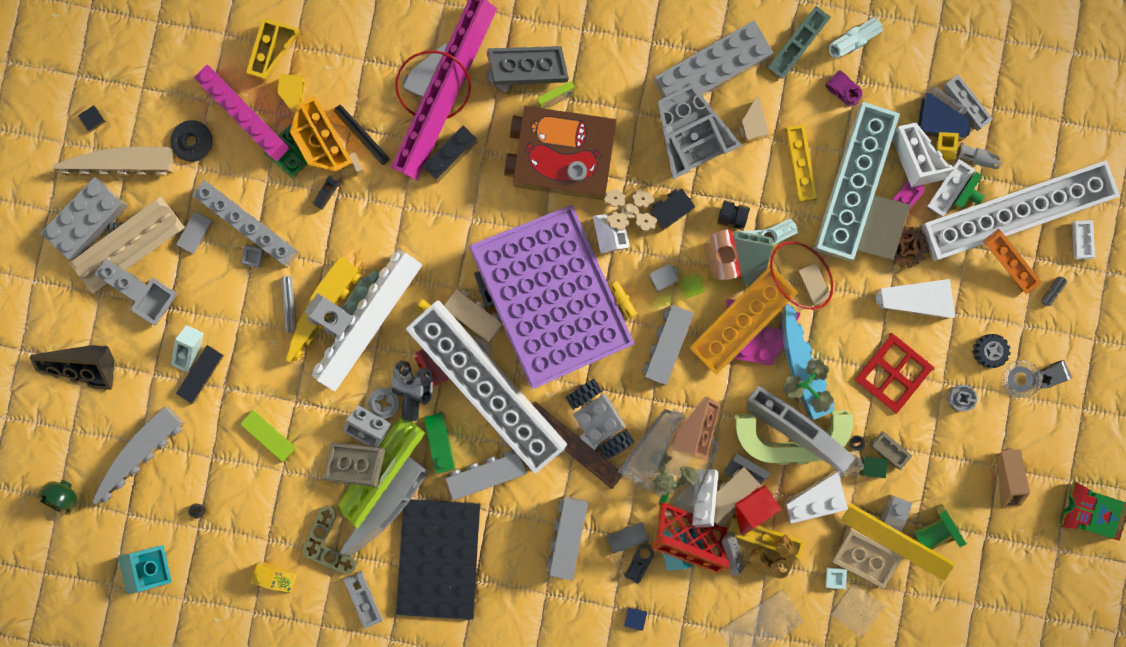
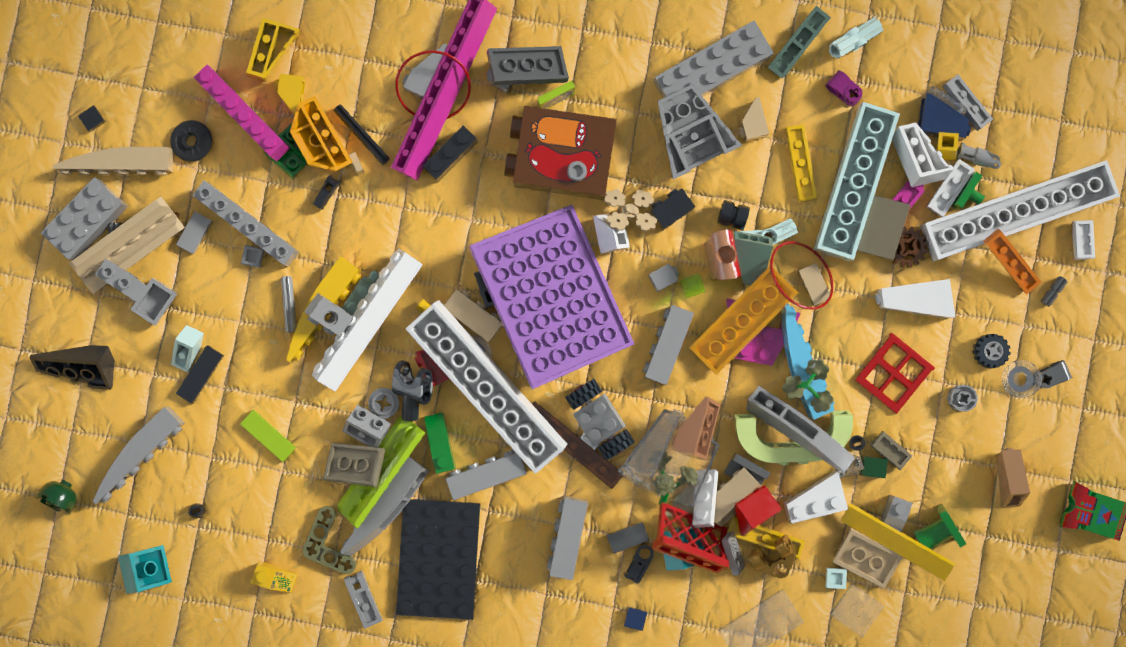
yellow pin [609,281,638,320] -> none

